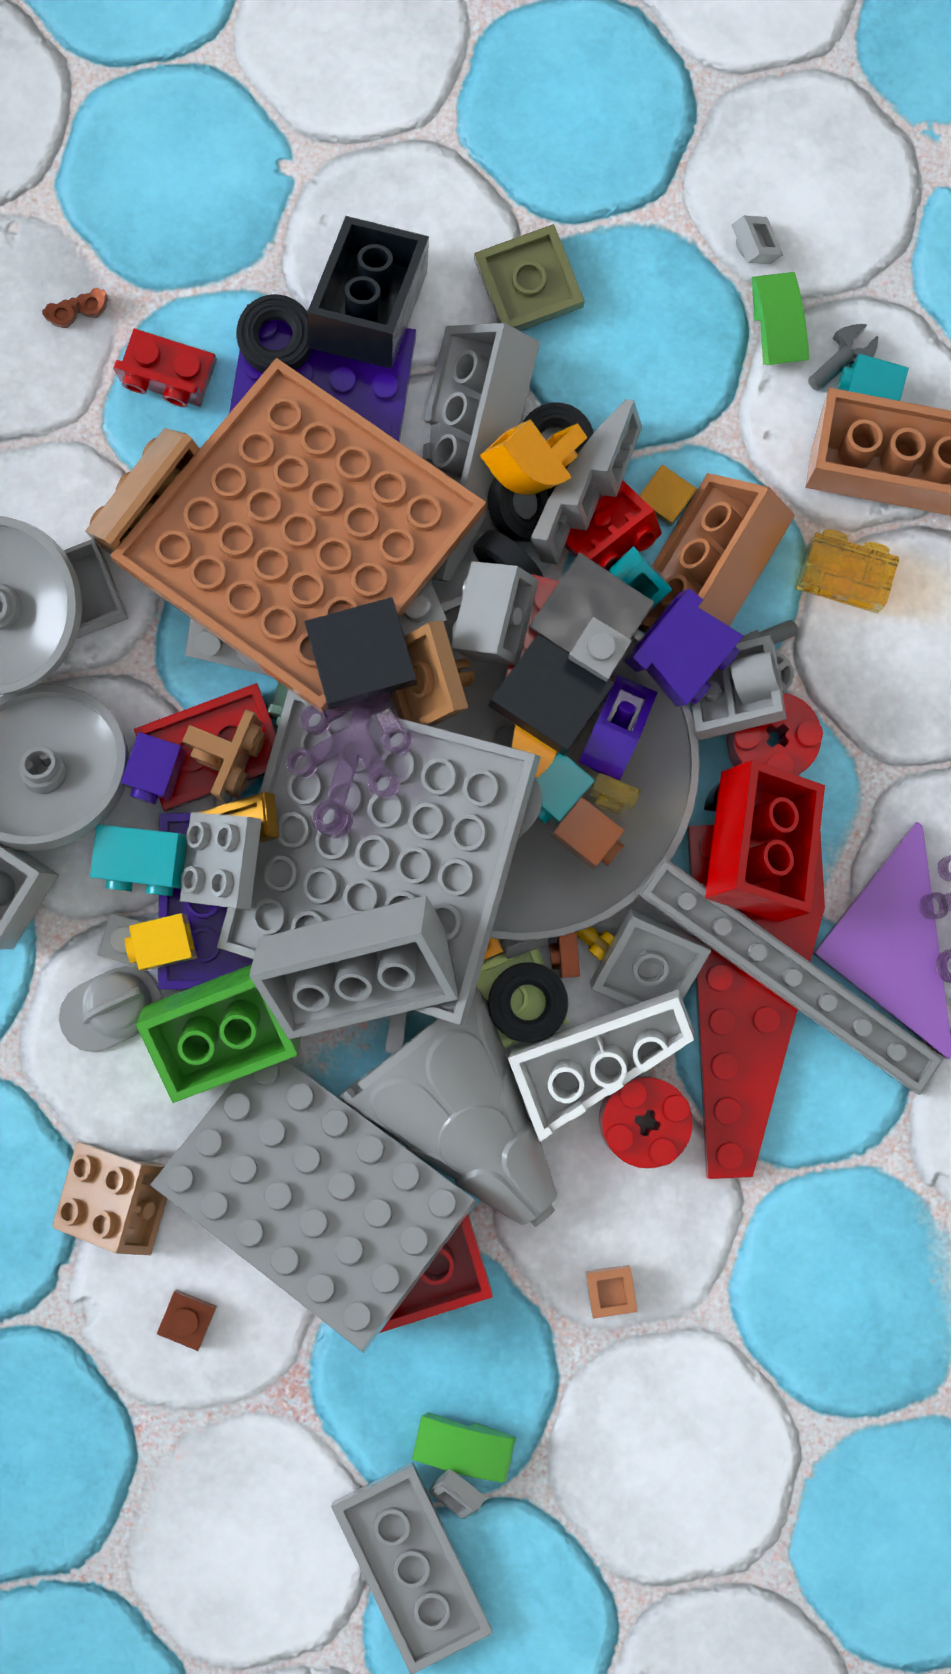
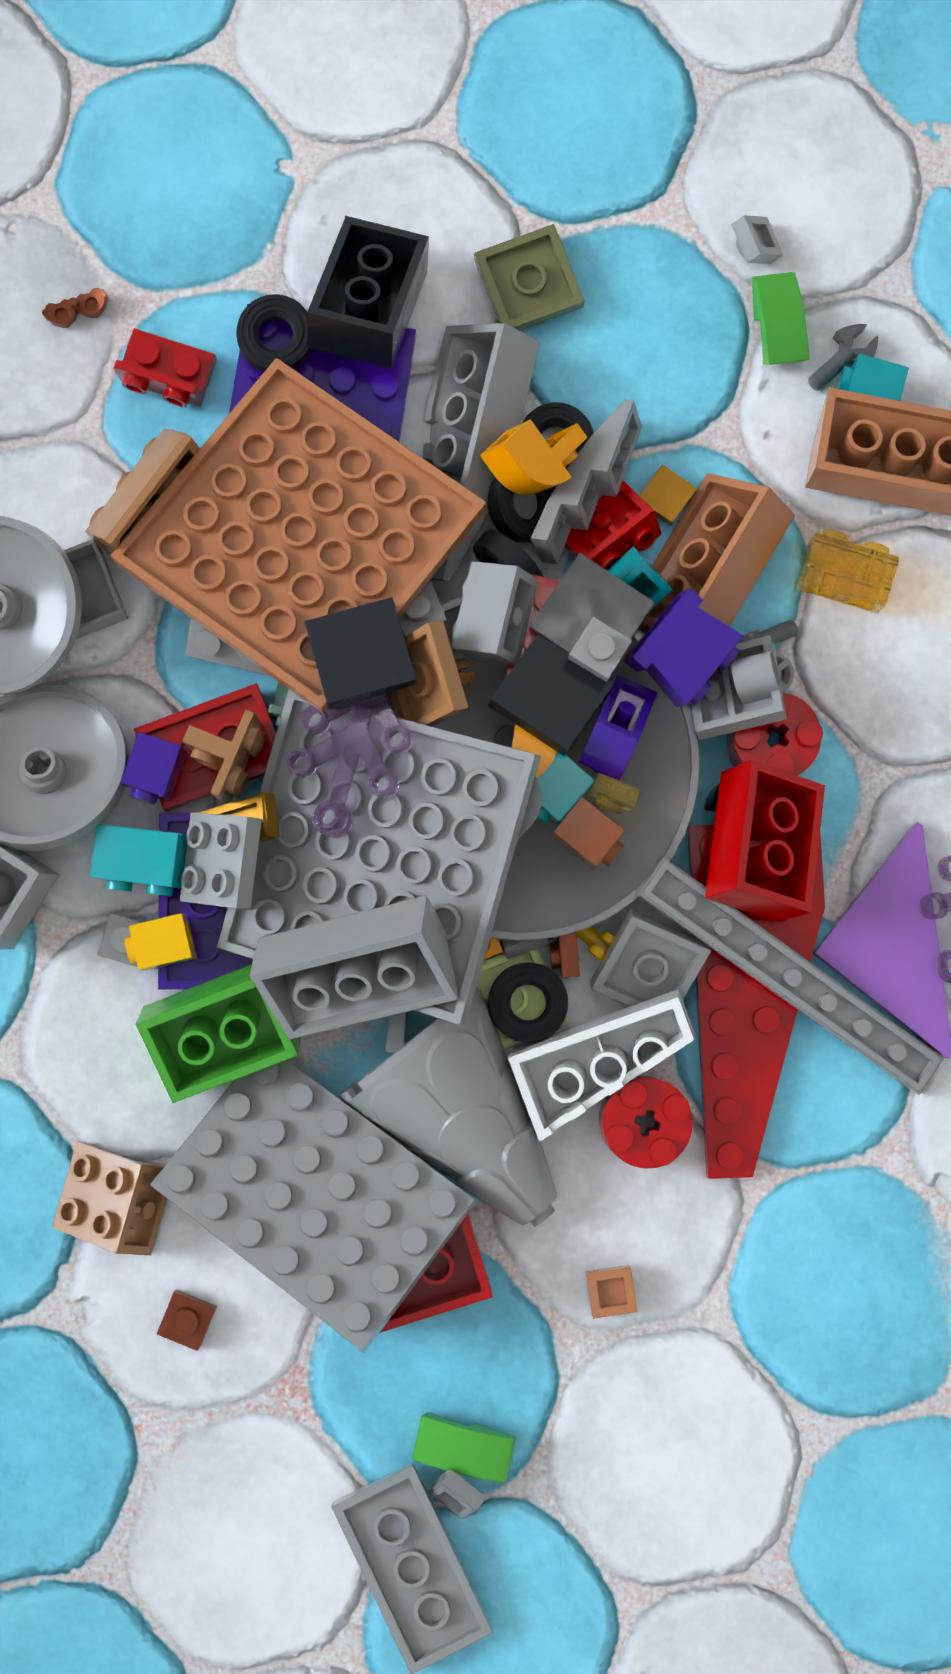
light grey piece [59,966,162,1052] -> none

